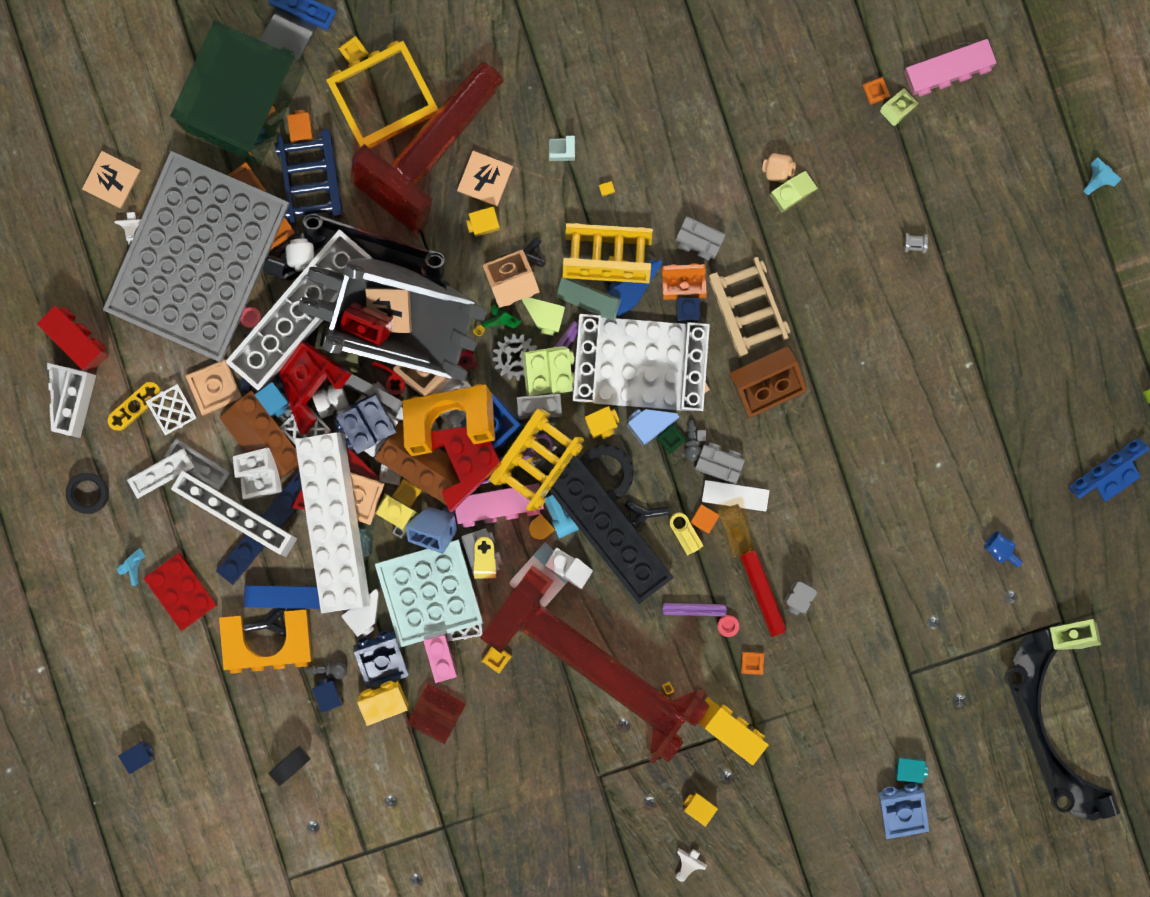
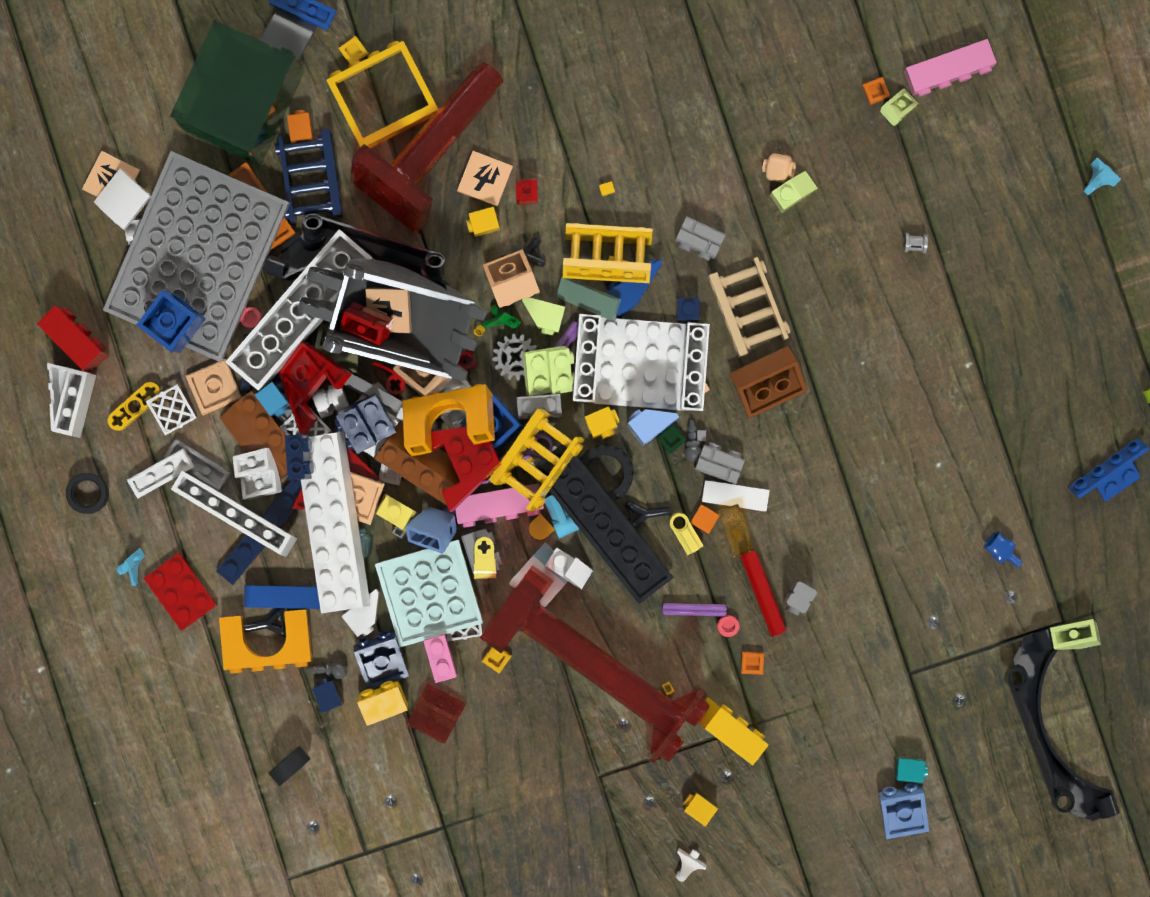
dark blue brick [118,741,155,774] -> none
white head [286,239,315,271] -> none
yellow tile [392,478,422,508] -> none
light aqua panel [549,136,575,161] -> none
orange bracket [662,263,707,300] -> none
none -> white slope [94,168,152,230]
none -> blue brick [136,290,206,353]
none -> dark blue plate [285,434,314,480]
none -> red window [515,179,538,205]

